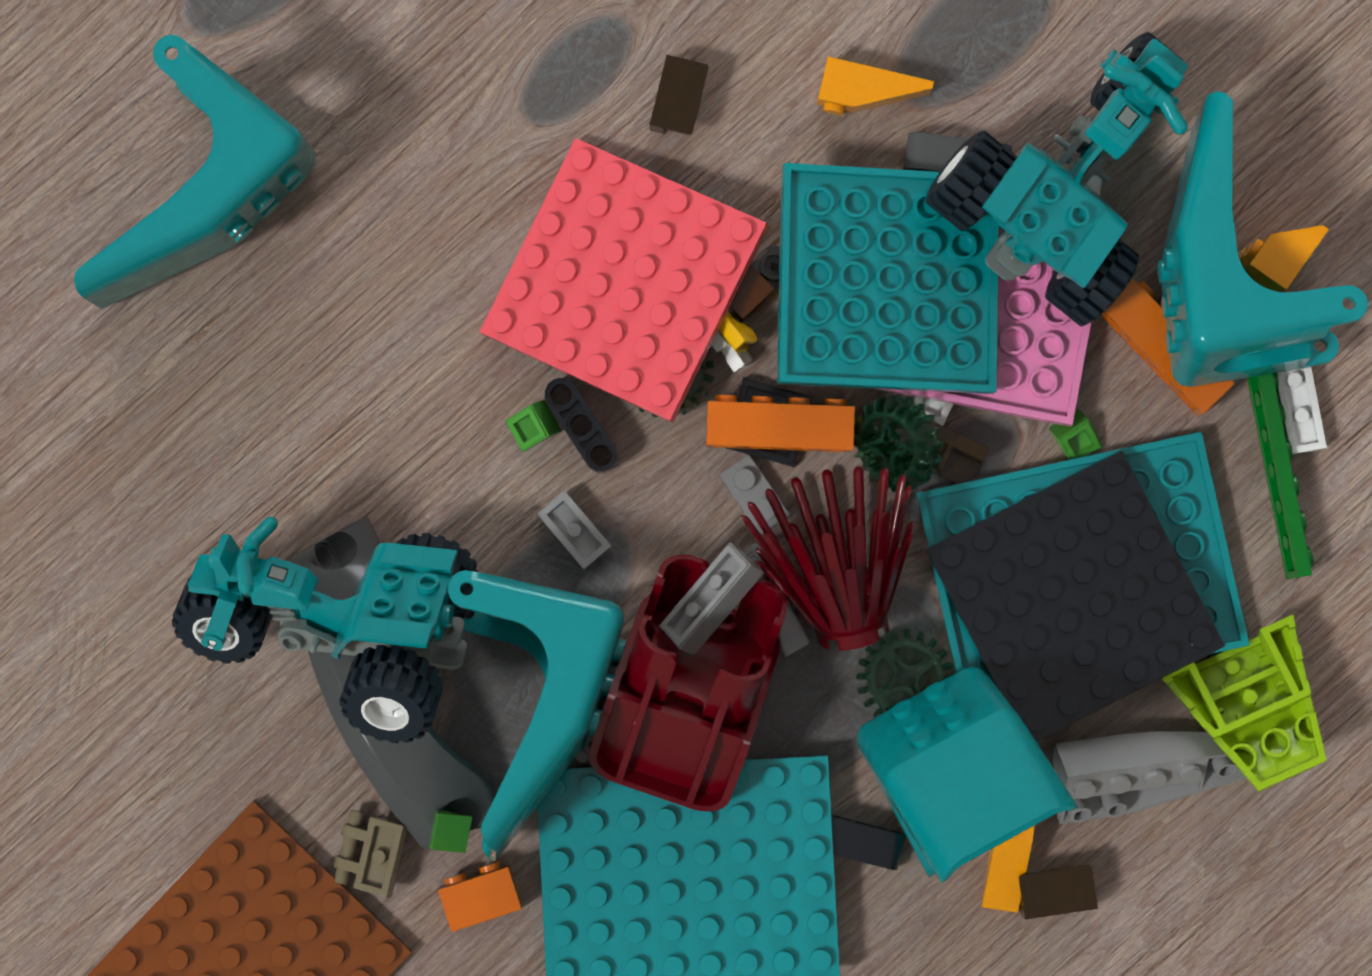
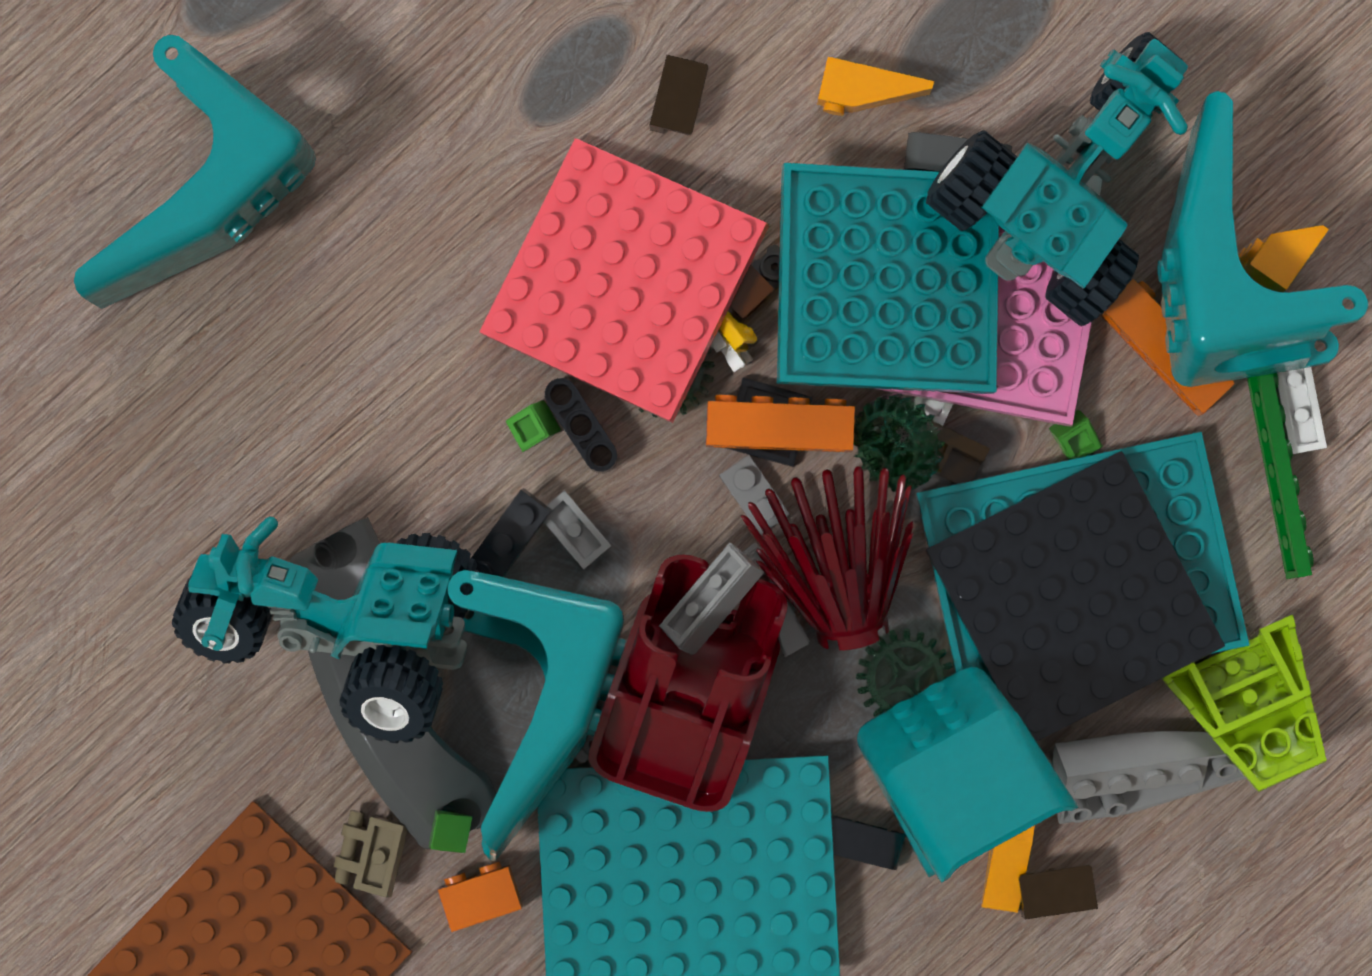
none -> black plate [471,488,553,577]

